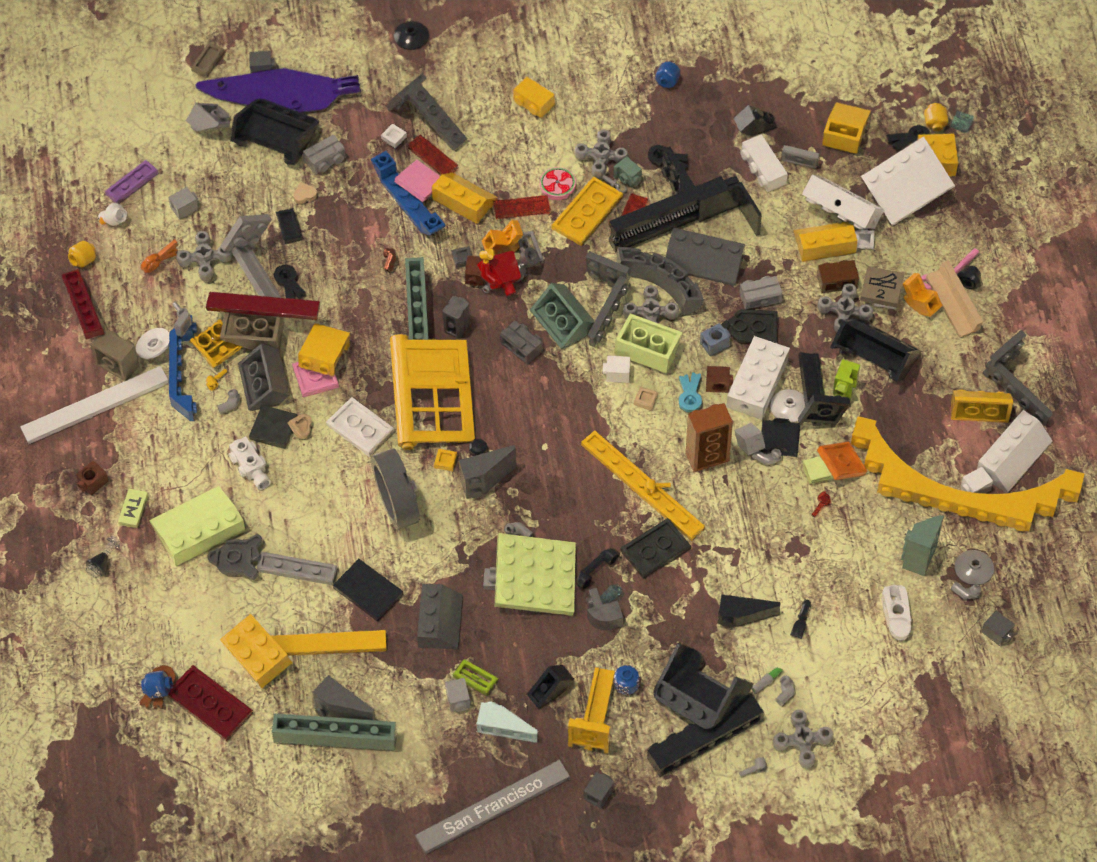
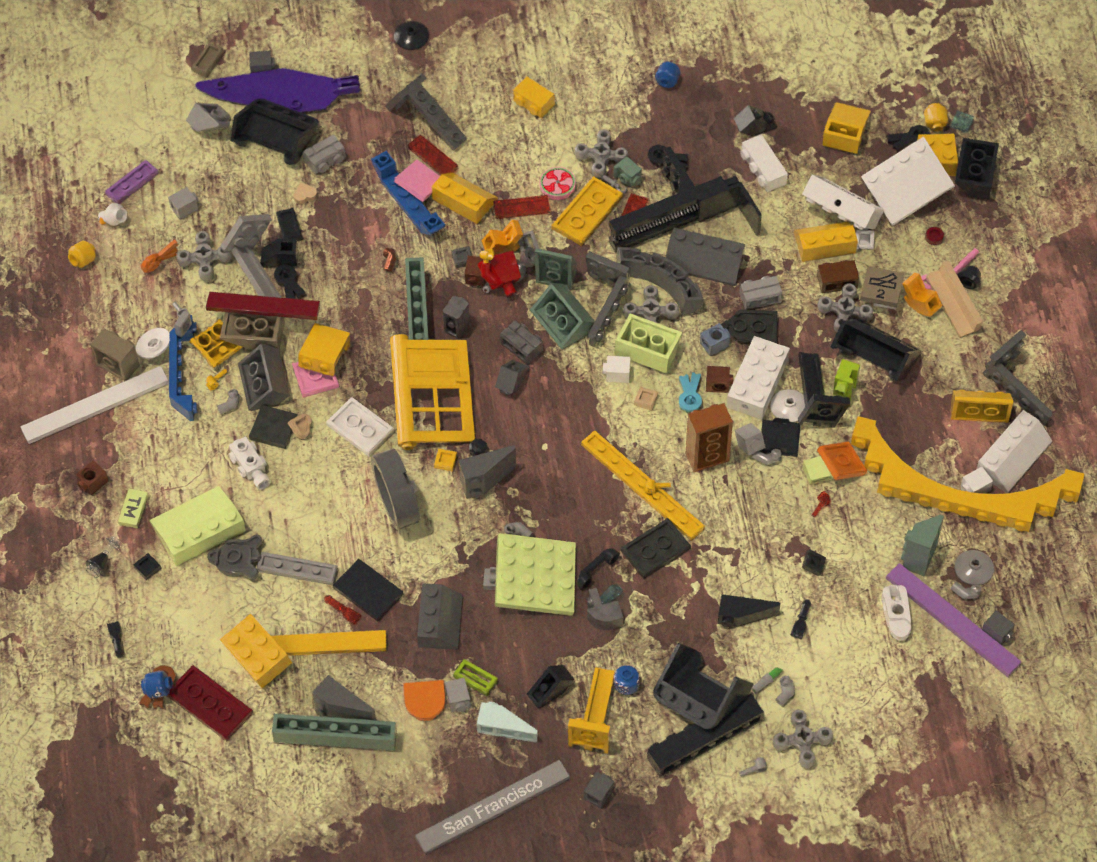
dark red tile [61,269,104,340] -> none
white plate [381,124,407,148] -> none
light grey tile [781,145,819,169] -> none
none -> black piece [107,621,124,658]
none -> black tile [133,553,161,580]
none -> black slope [260,238,299,266]
none -> clear red piece [324,595,362,625]
none -> orange tile [403,680,445,721]
none -> dark grey slope [495,360,530,395]
none -> sand green slope [535,248,577,290]
none -> pearl dark grey tile [802,549,826,576]
none -> medium lavender tile [886,563,1021,677]
none -> dark red tile [925,227,944,246]
none -> black slope [955,137,999,200]

